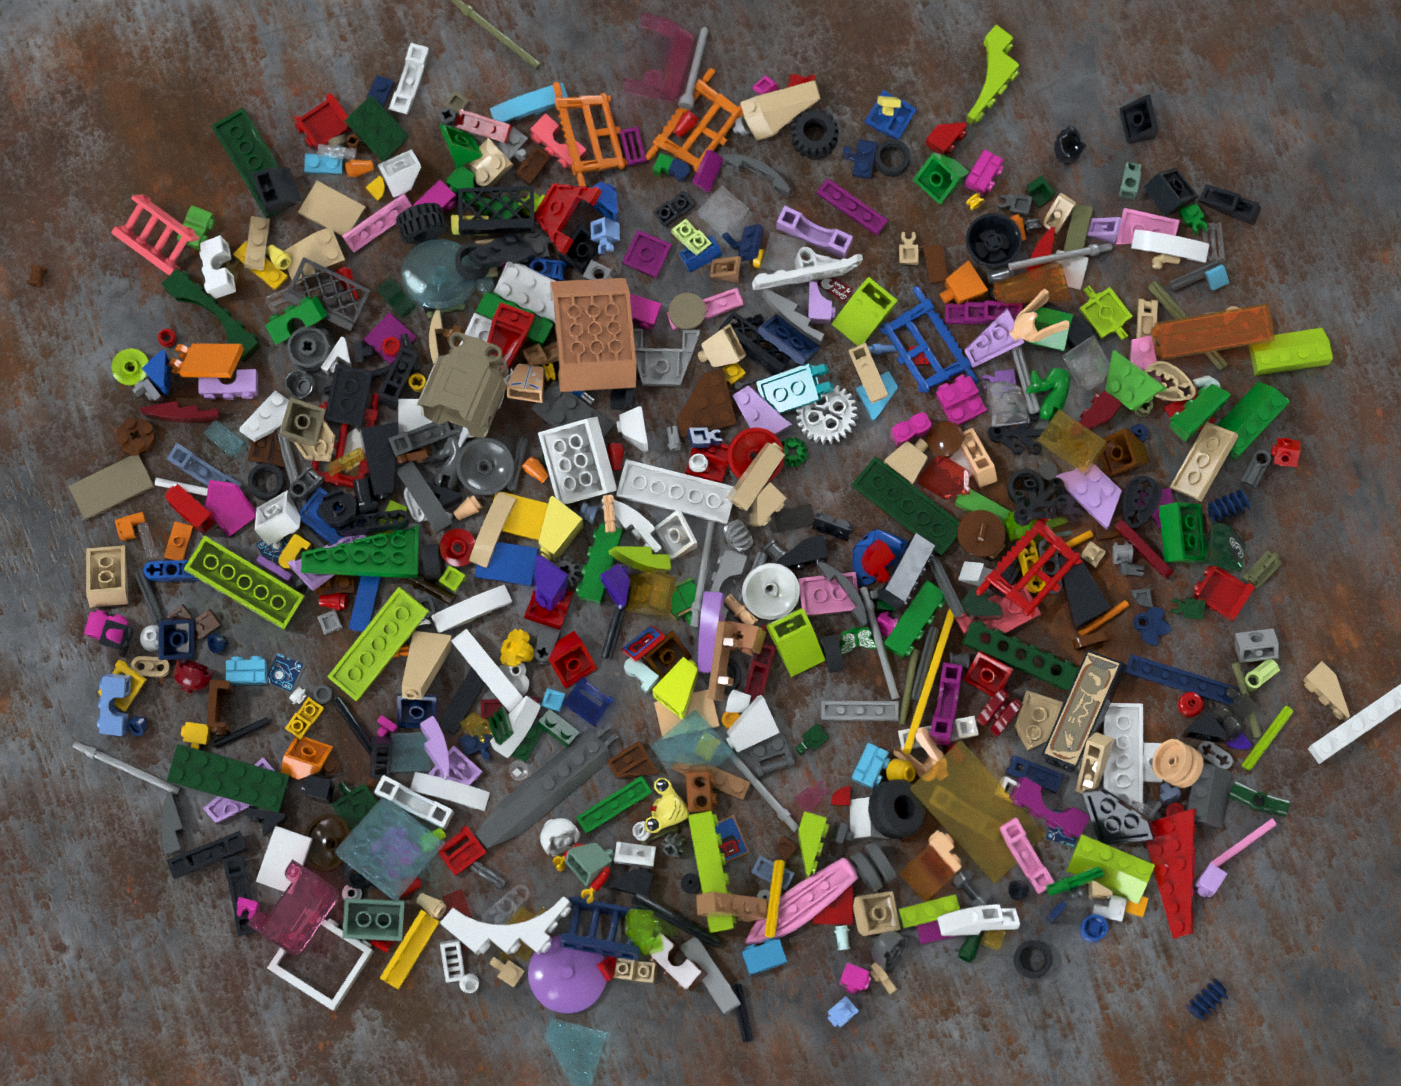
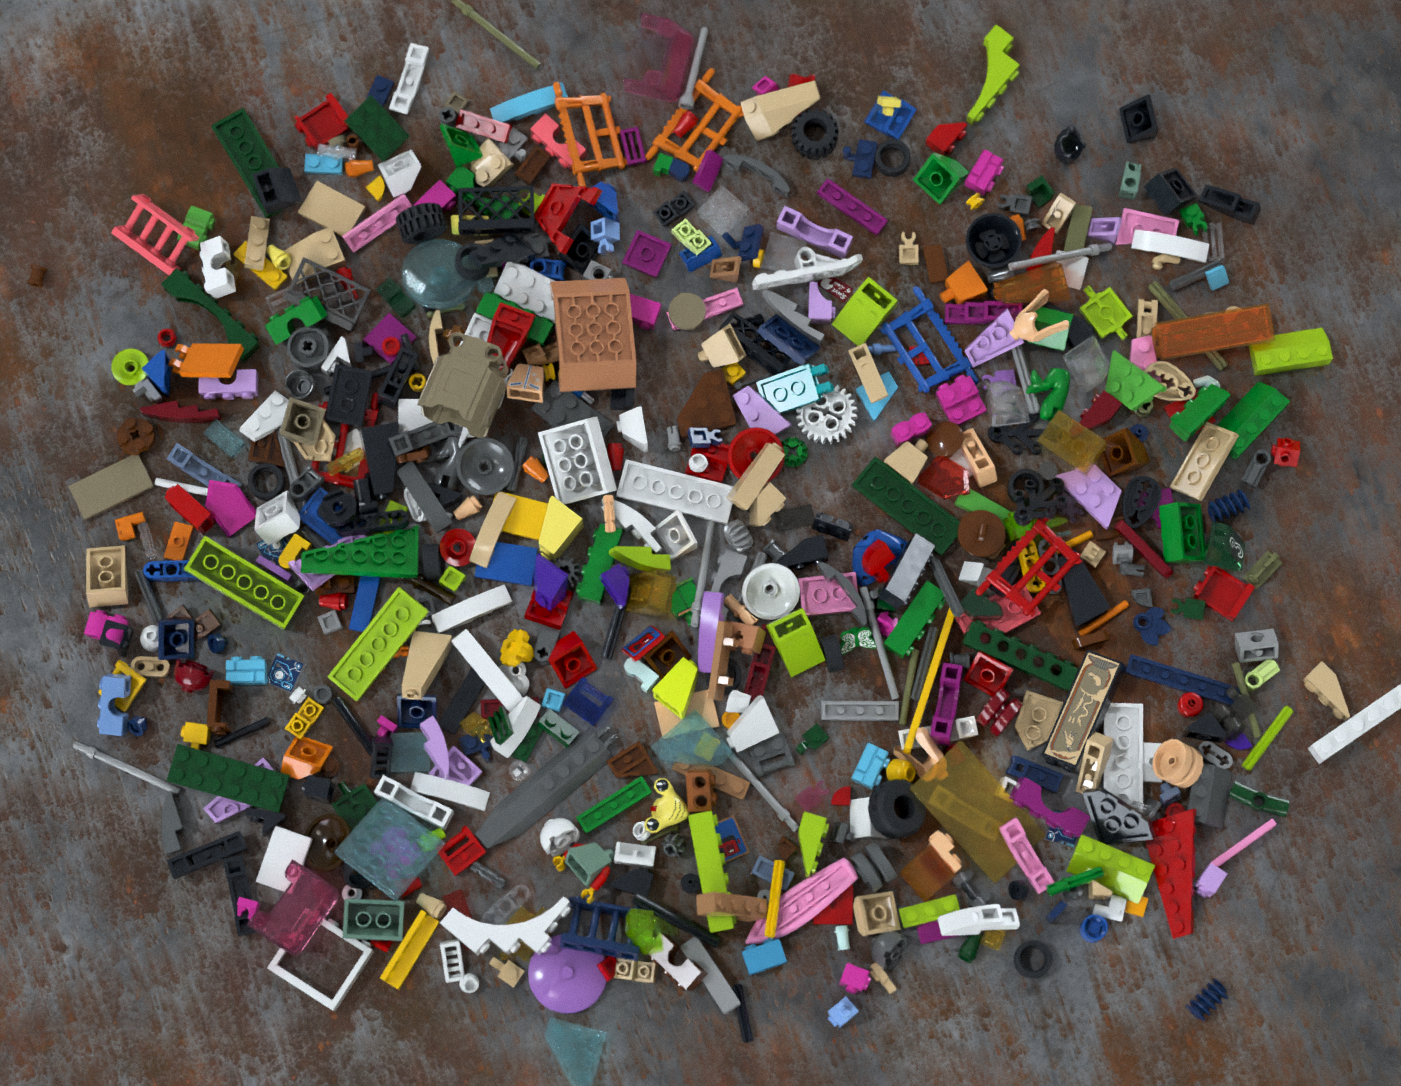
sand blue wheel [579,502,599,524] -> none
light grey wing [633,329,700,387] -> none
light grey tile [733,116,751,136] -> none

